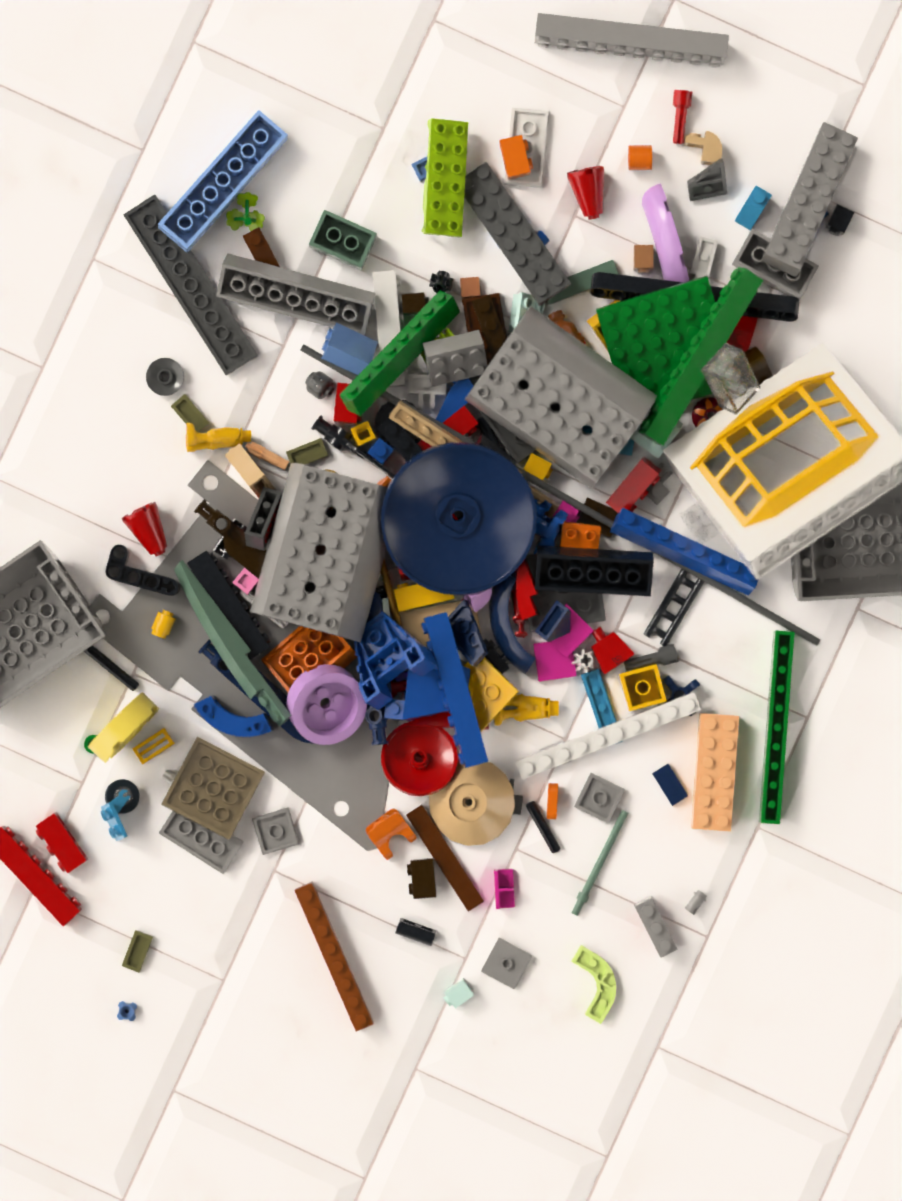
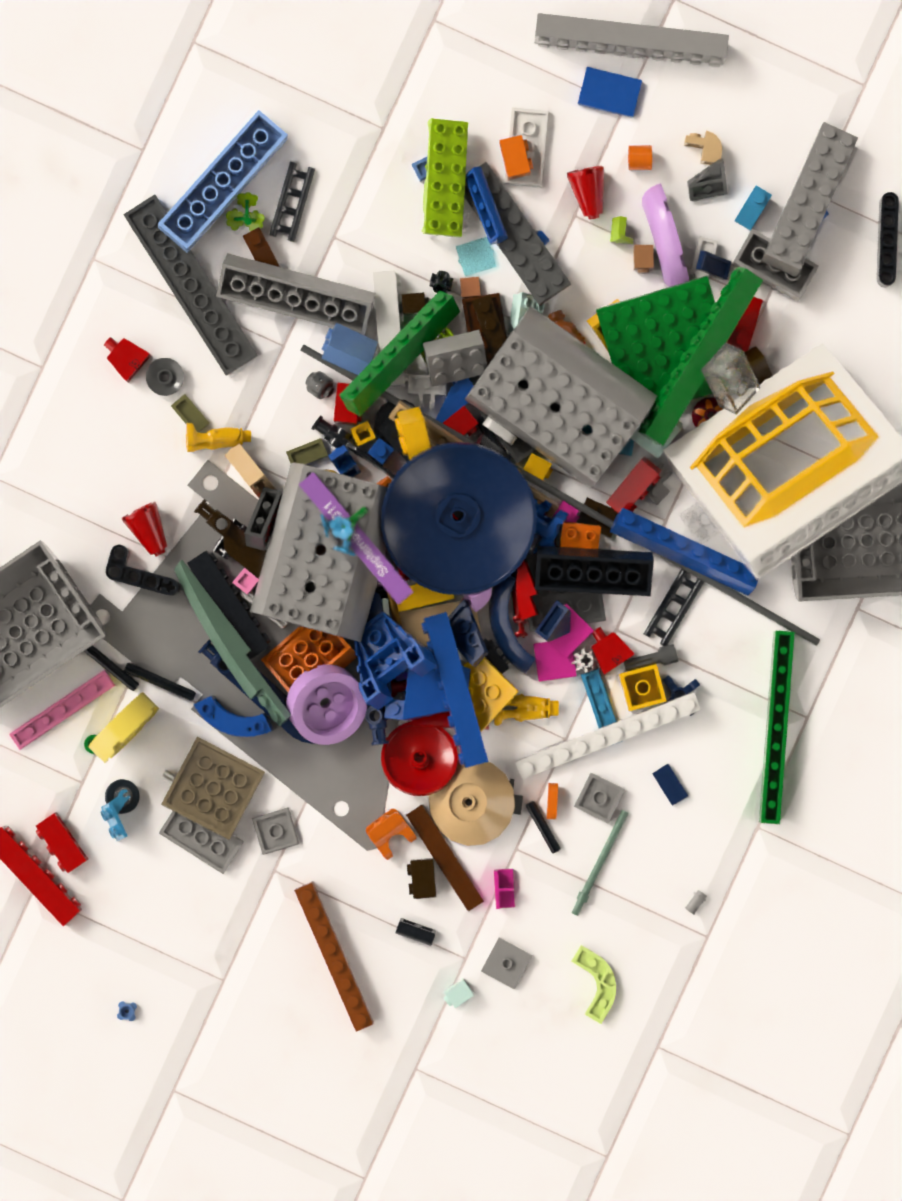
olive tile [121,930,154,973] -> none
yellow tile [132,728,175,765] -> none
yellow brick [151,609,176,639] -> none
light nougat piece [245,441,289,470] -> none
sand green brick [308,209,377,271] -> none
sand green tile [547,259,619,306] -> none
black beam [590,272,800,322] -> none
light grey brick [633,896,678,958] -> none
red piece [672,90,693,144] -> none
light nougat brick [691,713,739,832] -> none
black brick [825,204,855,236] -> none
none -> bright pink tile [9,670,116,750]
none -> red torso [103,337,152,383]
none -> black axle [124,663,196,701]
none -> black bar [269,162,315,242]
none -> medium lavender tile [298,472,414,604]
none -> dark azure plant [320,506,368,556]
none -> blue brick [328,445,361,478]
none -> yellow brick [395,407,431,460]
none -> clear light blue piece [455,237,497,277]
none -> blue brick [465,167,508,245]
none -> white beam [482,417,517,446]
none -> blue tile [577,67,642,118]
none -> lime tile [610,216,634,244]
none -> dark blue tile [696,251,732,280]
none -> black beam [876,192,899,288]

